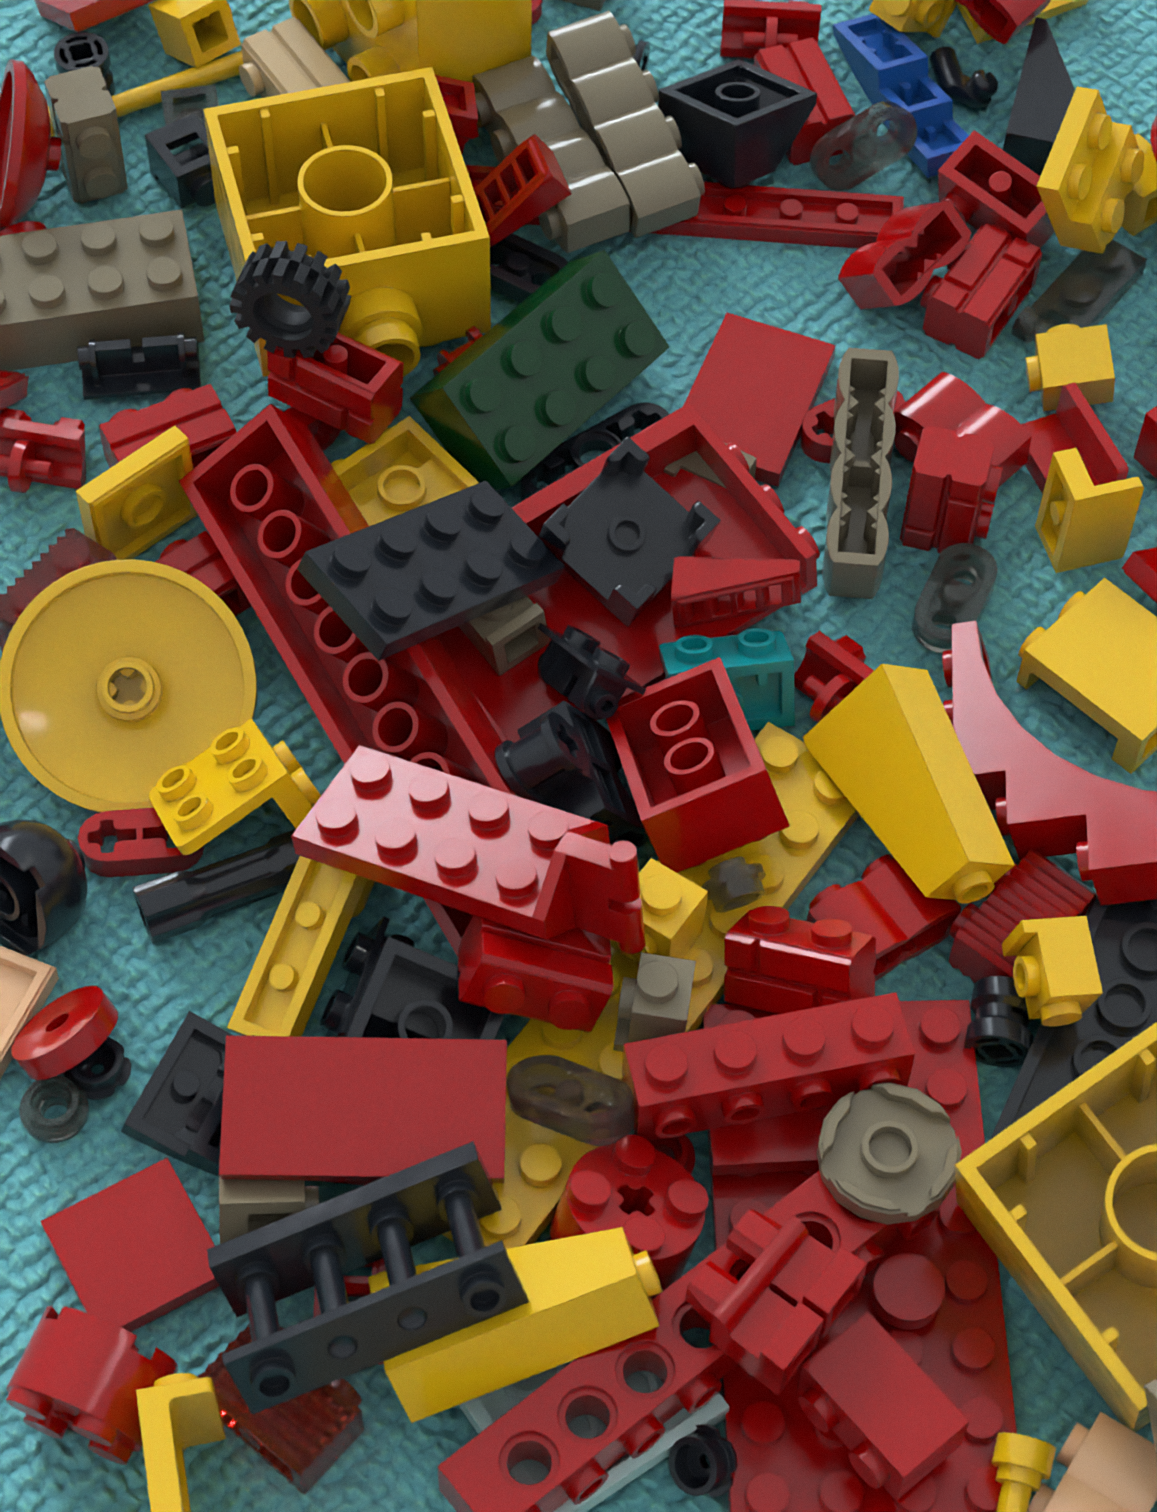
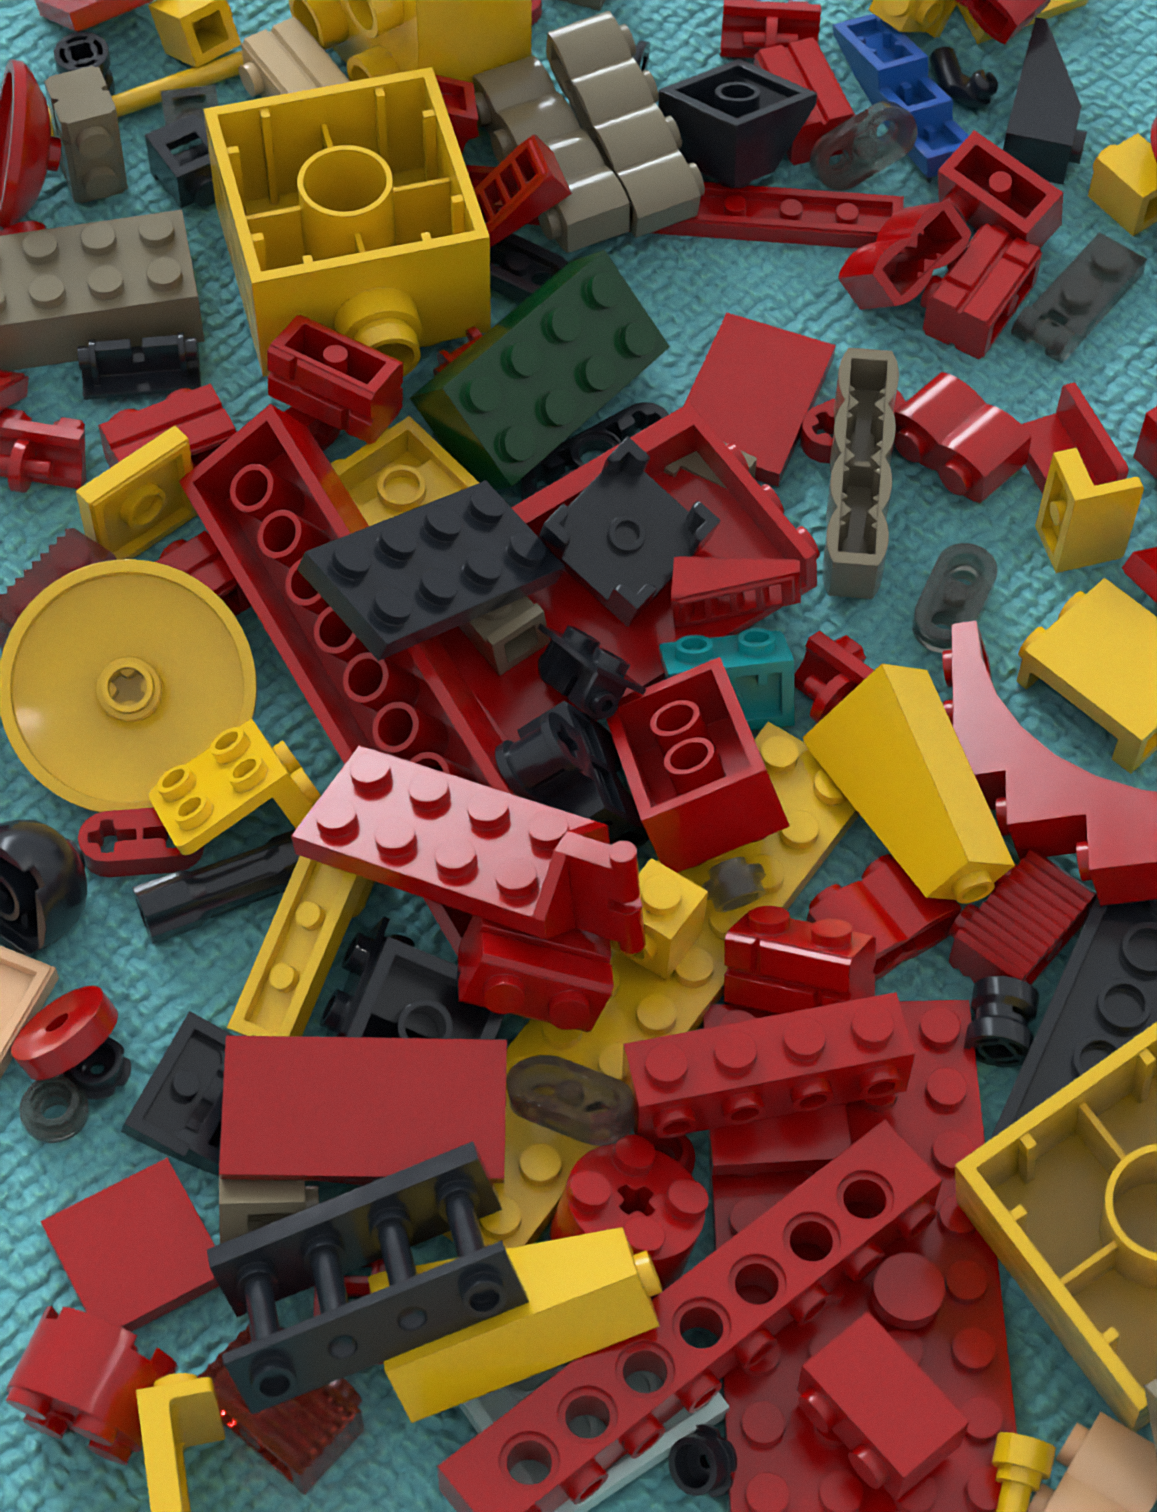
black tyre [229,241,351,358] -> none
dark tan brick [613,953,696,1052] -> none
red hips [685,1208,867,1396] -> none
dark tan tile [816,1083,962,1224] -> none
red brick [899,425,1003,559] -> none
yellow brick [1001,916,1103,1027] -> none
yellow brick [1025,324,1115,411] -> none
yellow plate [1036,86,1144,254] -> none

